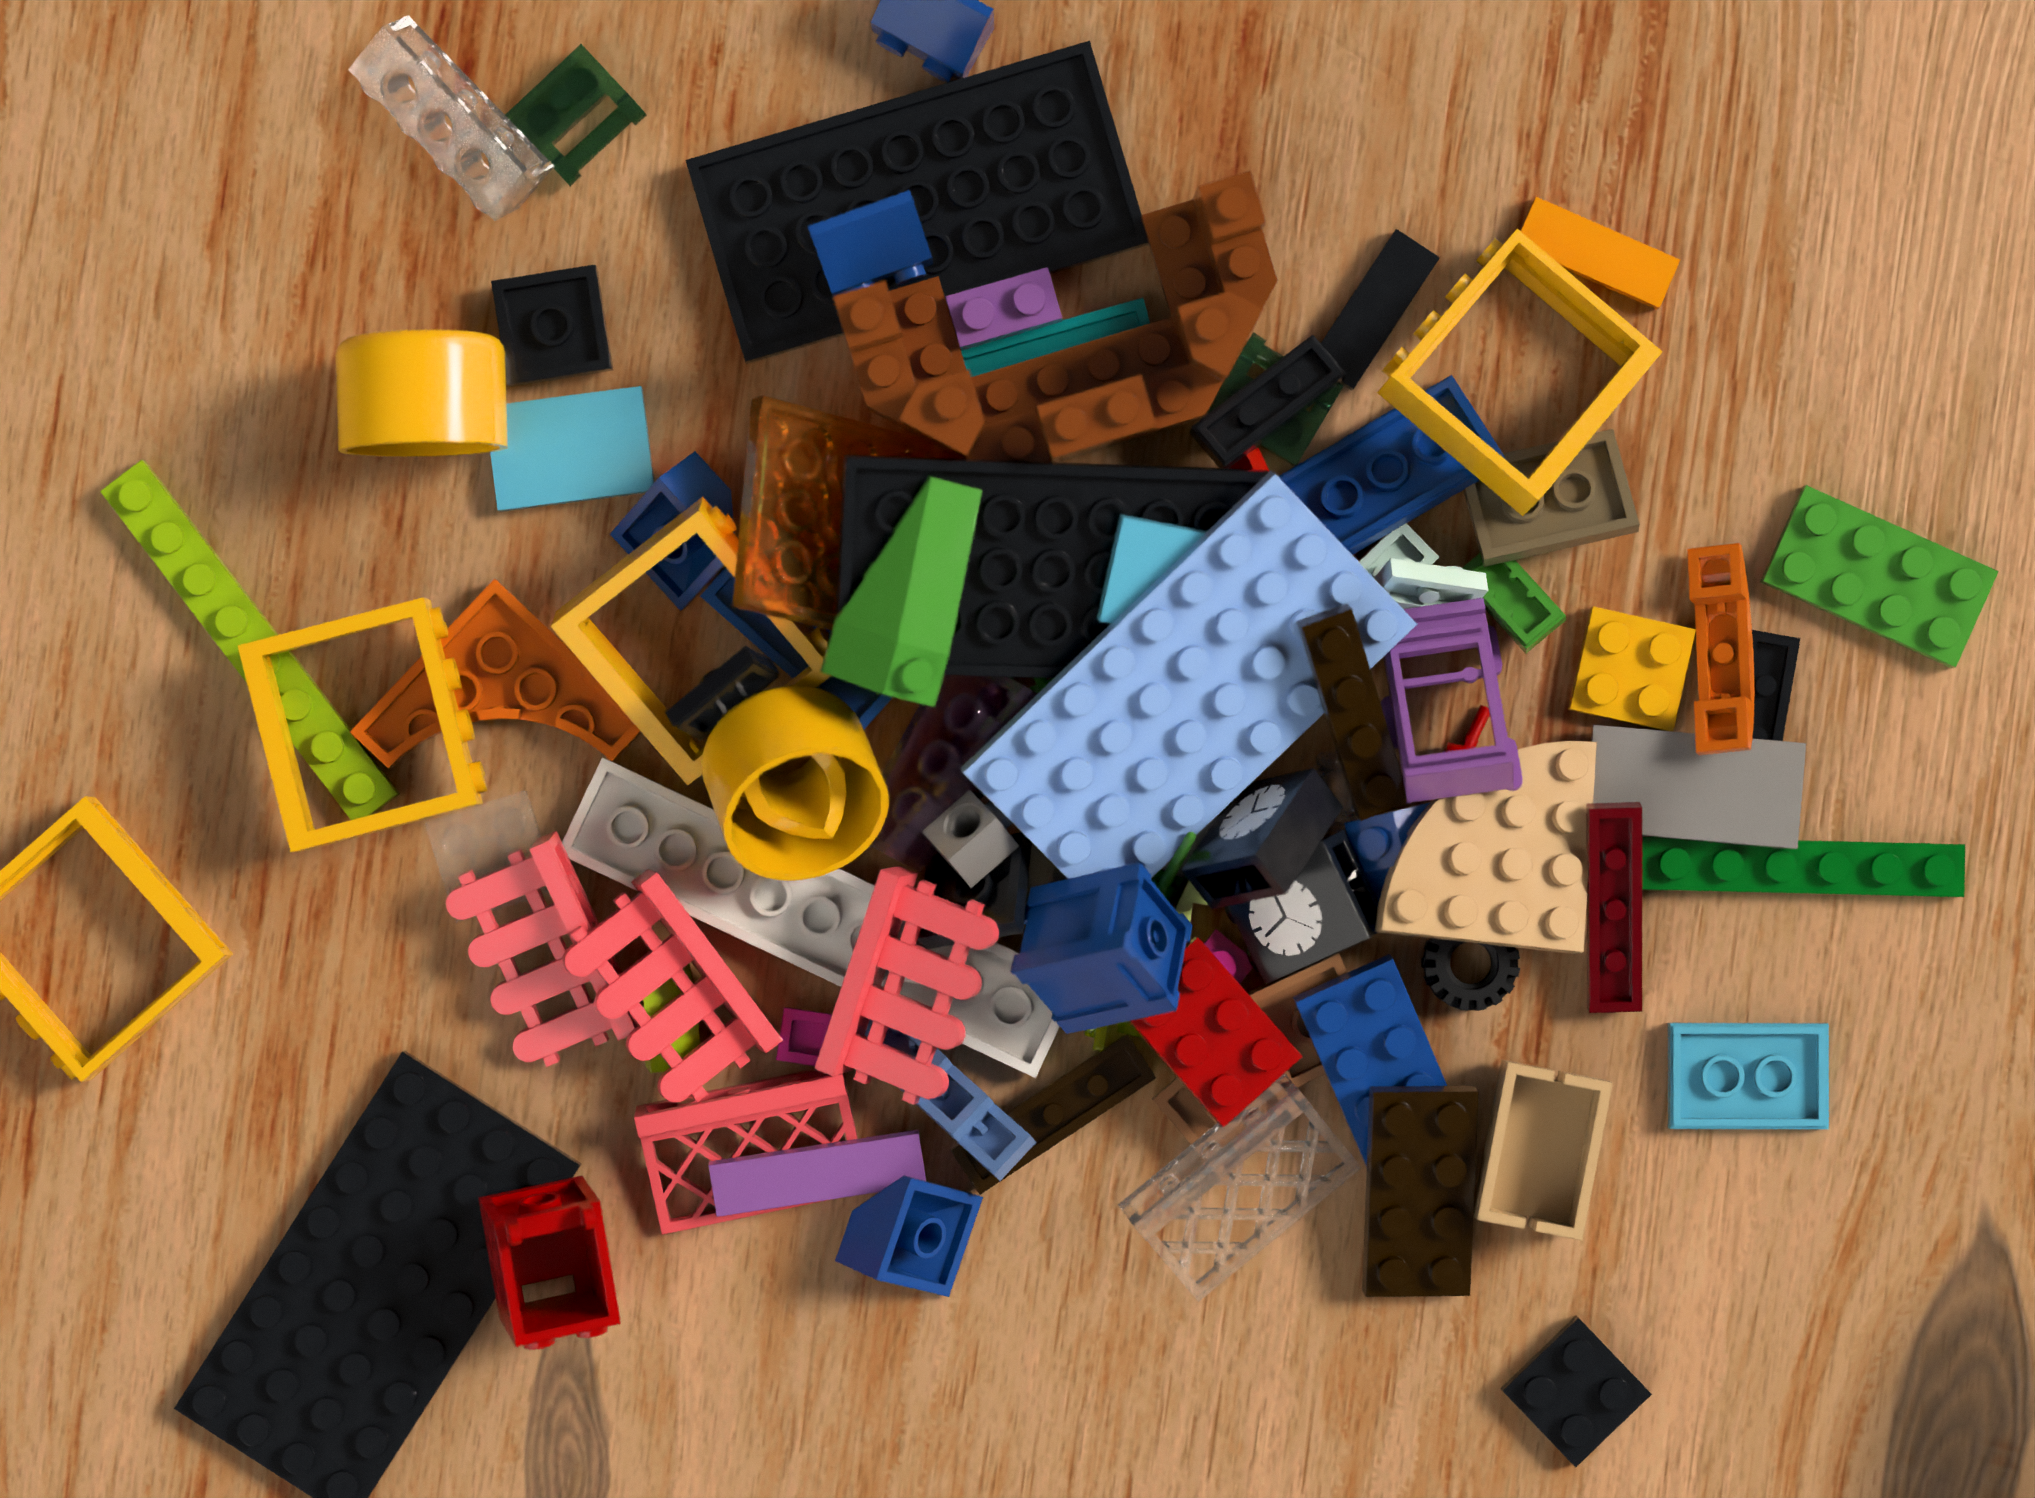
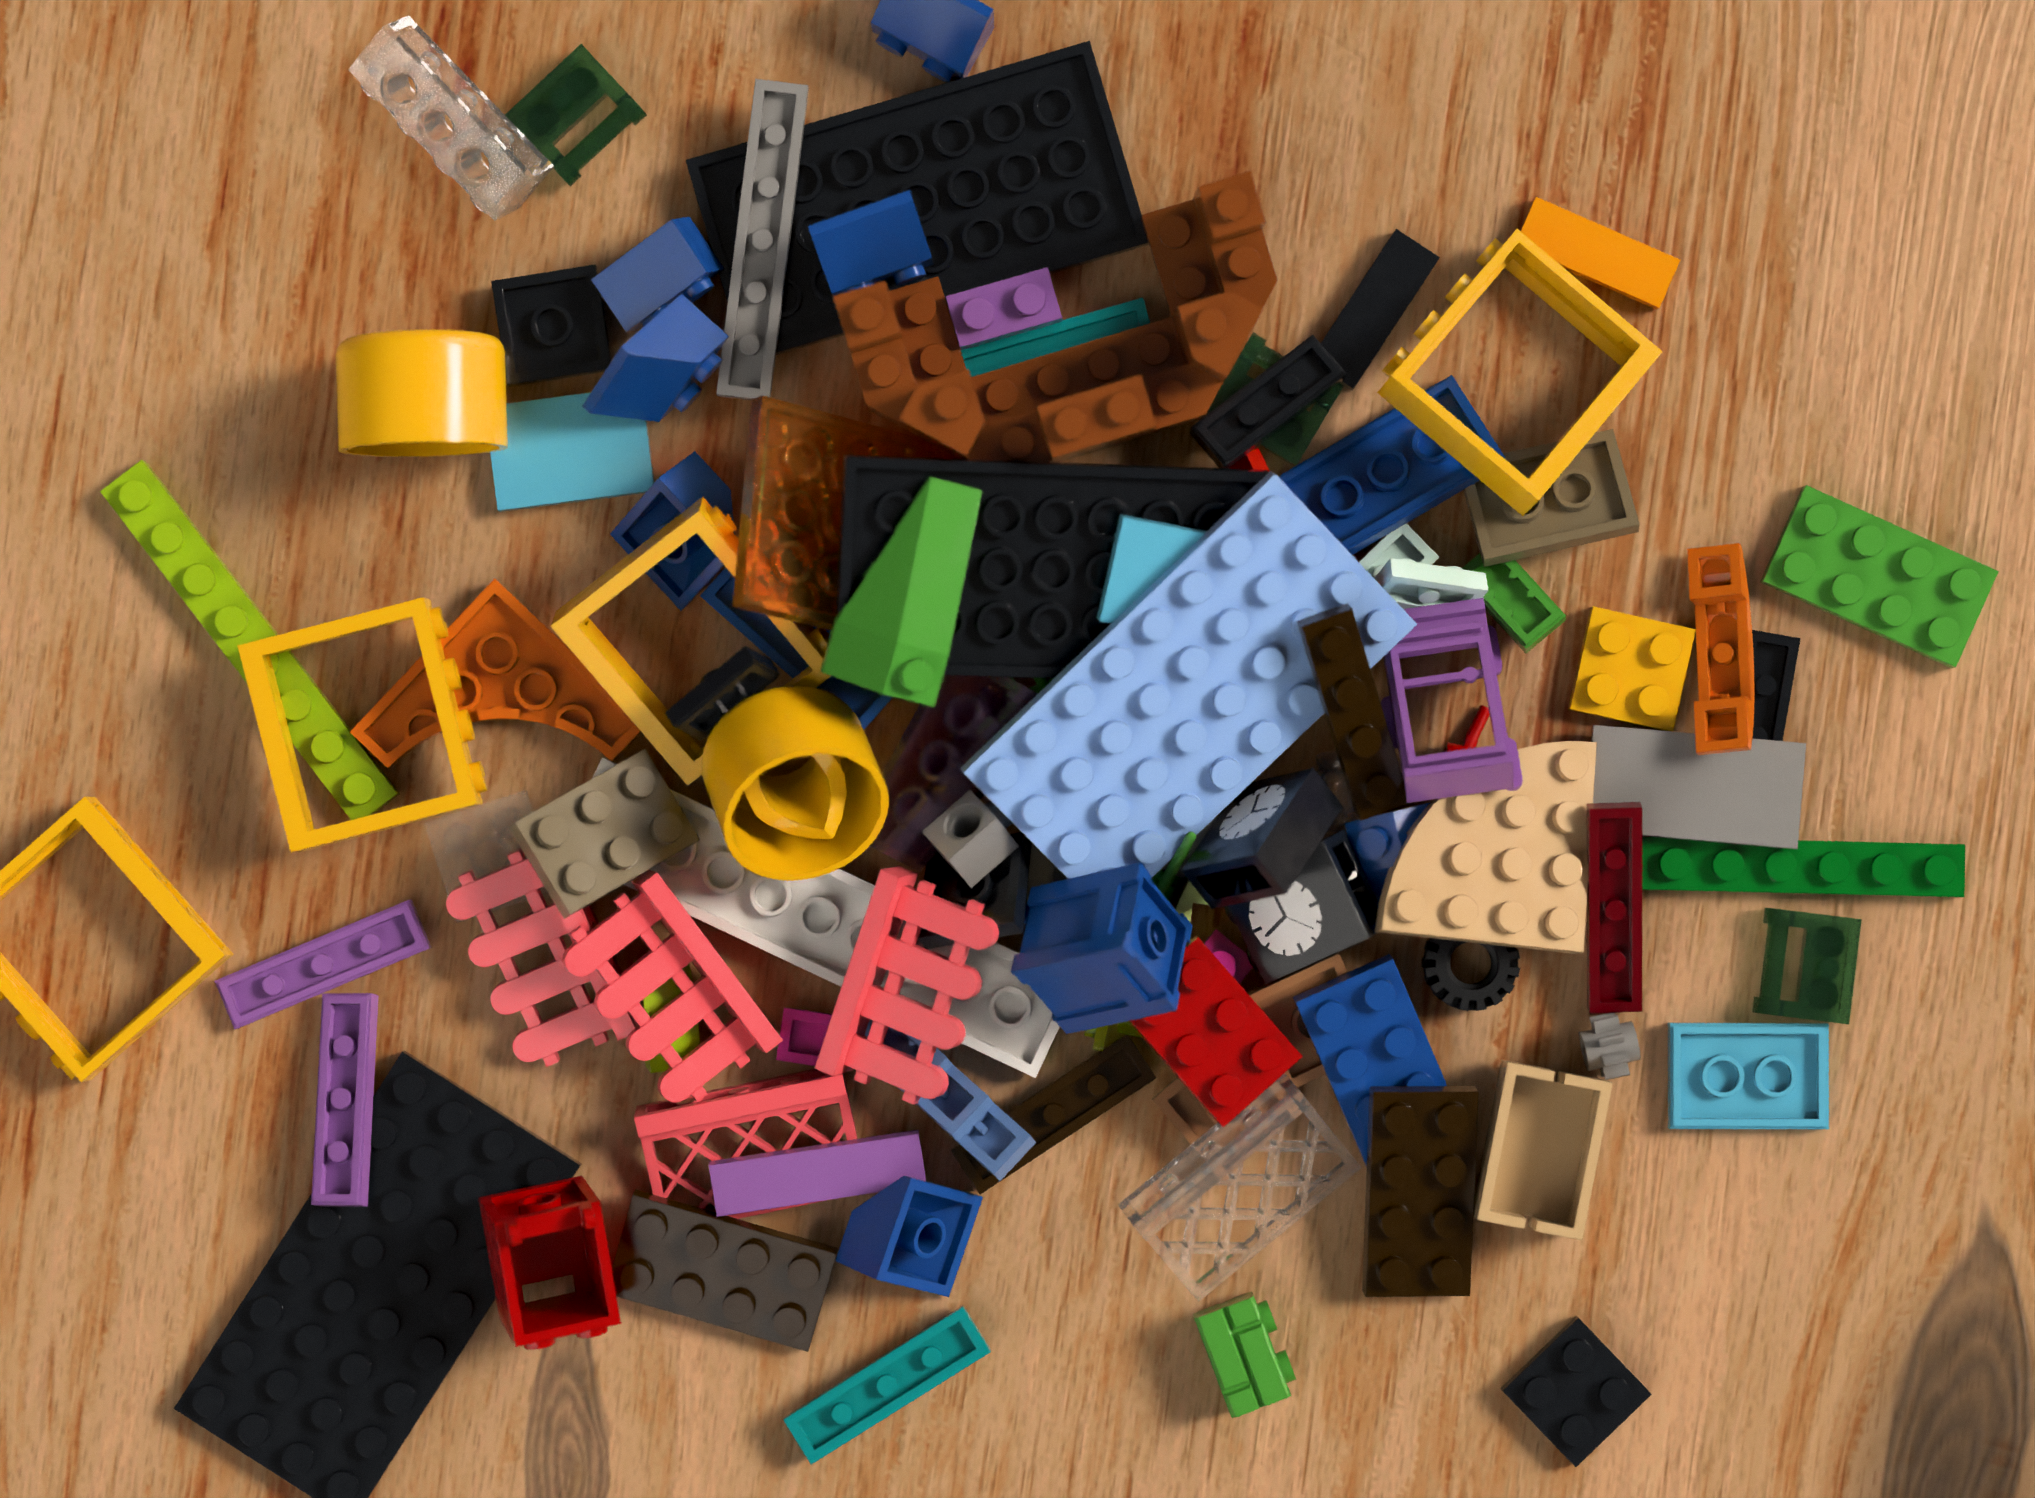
none -> medium lavender tile [215,899,432,1030]
none -> medium lavender tile [311,993,379,1207]
none -> dark tan plate [509,749,700,919]
none -> blue slope [582,294,729,422]
none -> blue brick [591,216,724,332]
none -> dark brown plate [612,1189,838,1352]
none -> light grey plate [716,79,809,403]
none -> teal plate [783,1305,991,1465]
none -> bright green brick [1193,1292,1296,1418]
none -> light grey gear [1579,1013,1640,1080]
none -> clear green plate [1752,908,1862,1024]

